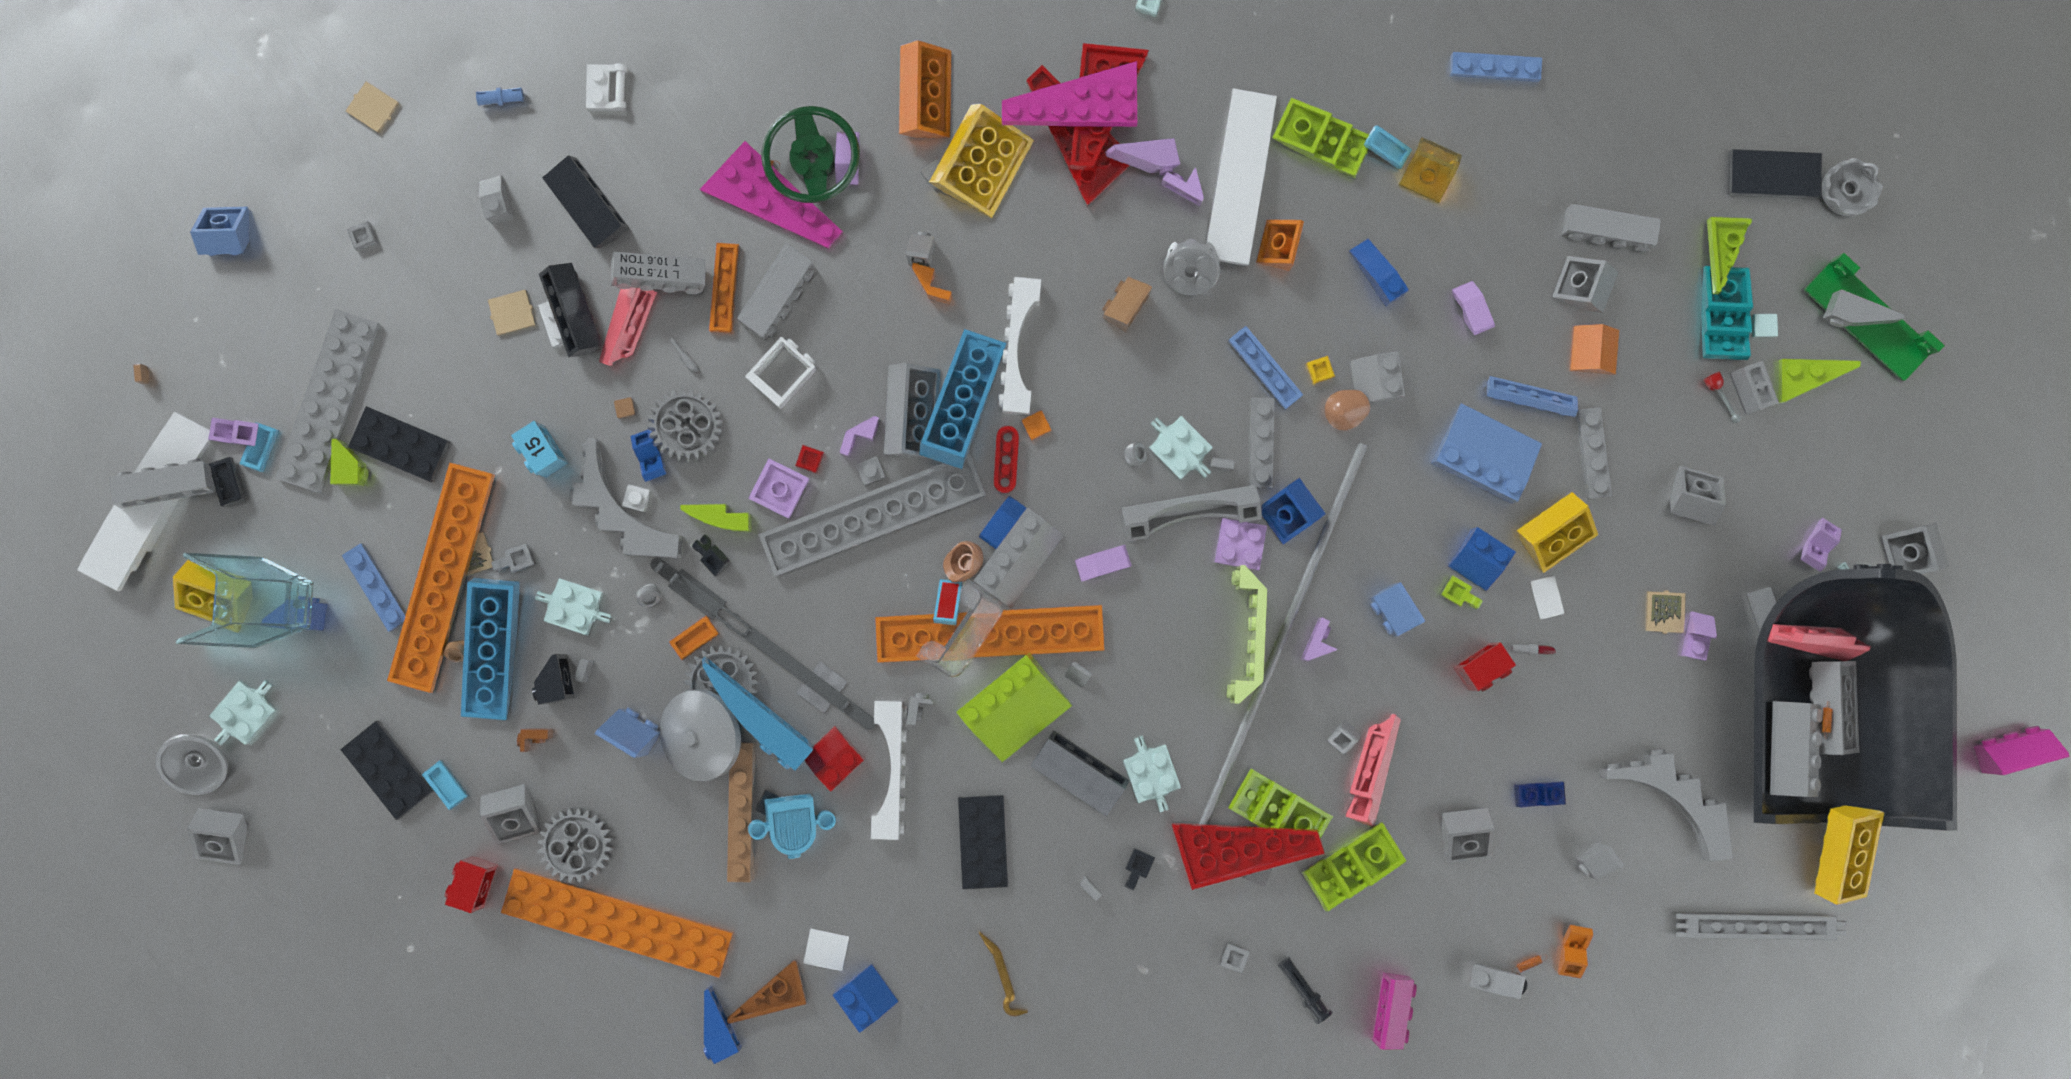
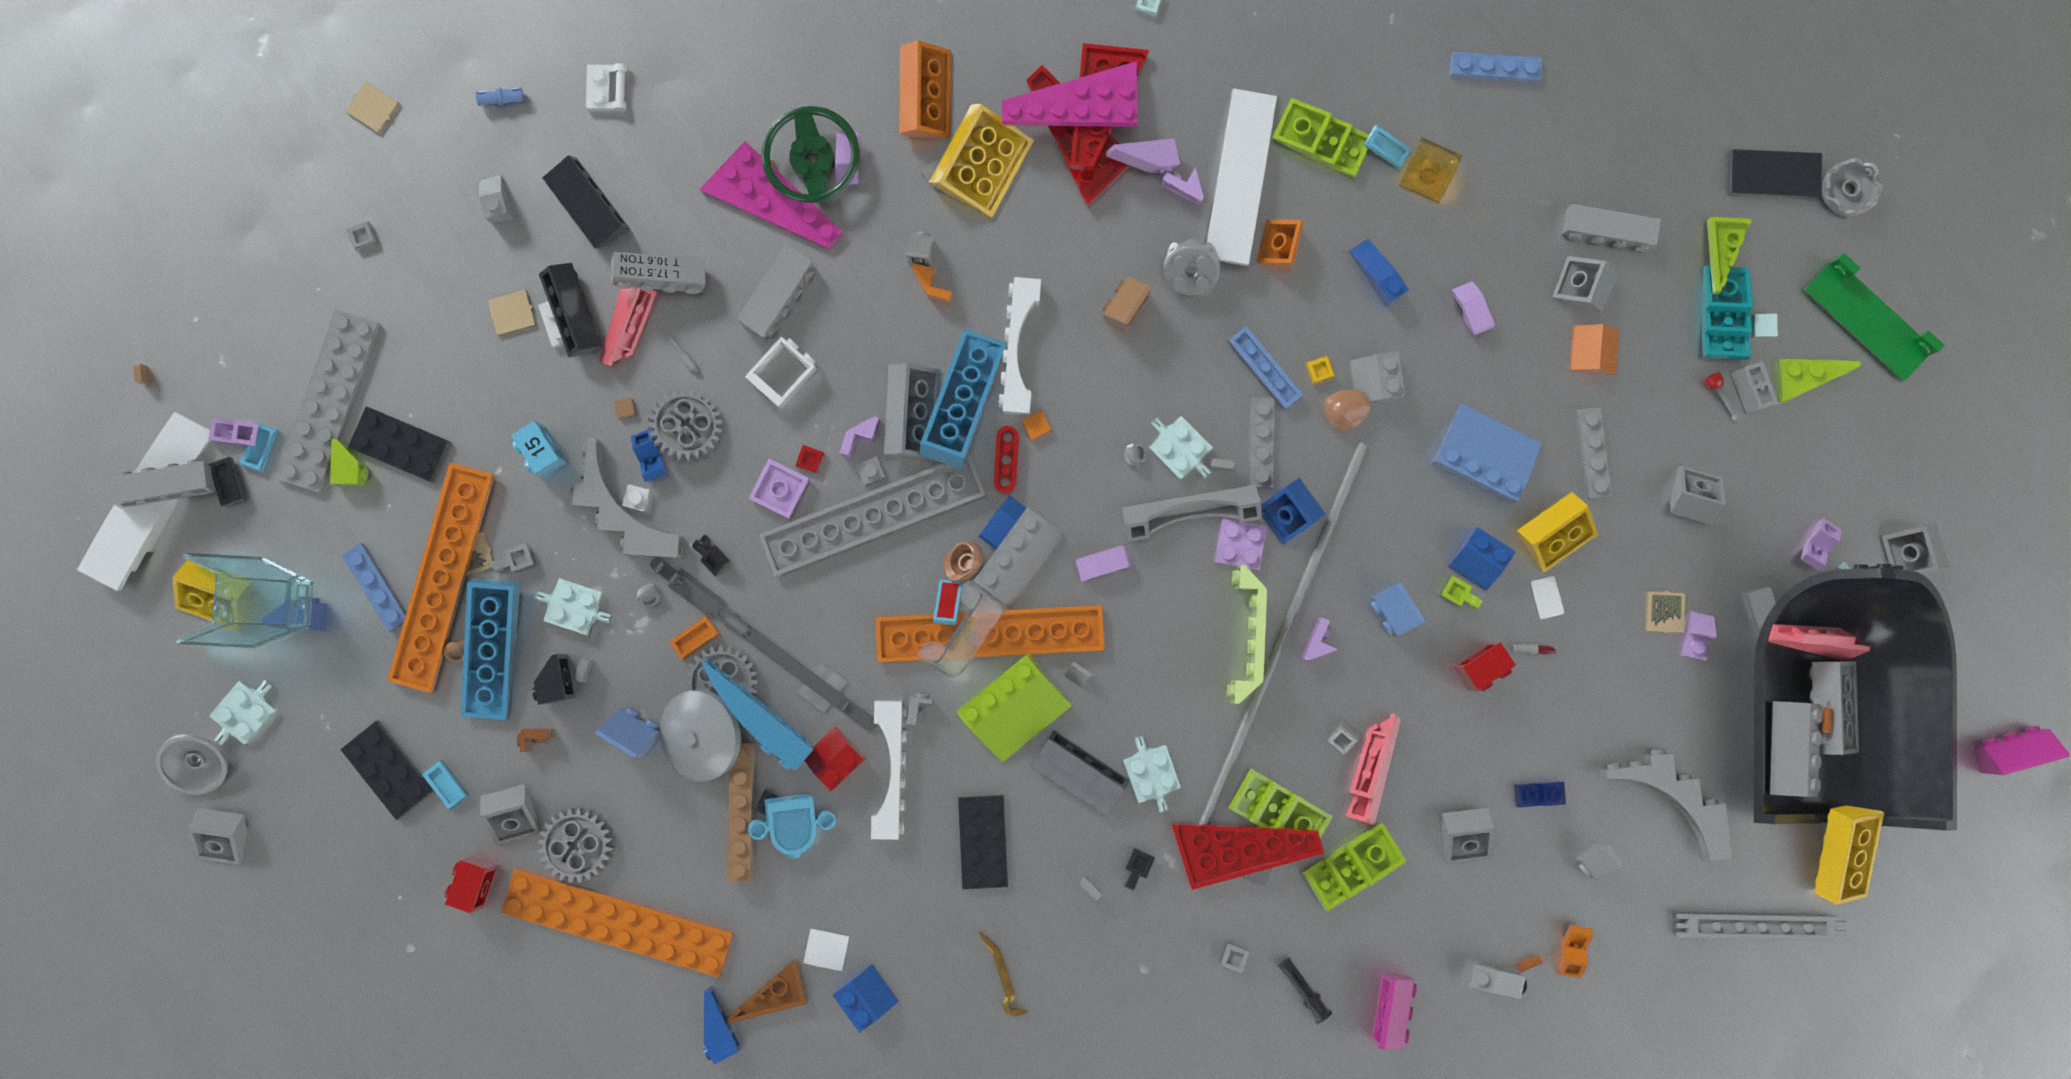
medium blue slope [190,206,249,256] -> none
lime slope [680,504,752,532] -> none
orange tile [709,243,740,334] -> none
medium blue plate [1487,376,1578,417] -> none
light grey slope [1823,290,1905,327] -> none

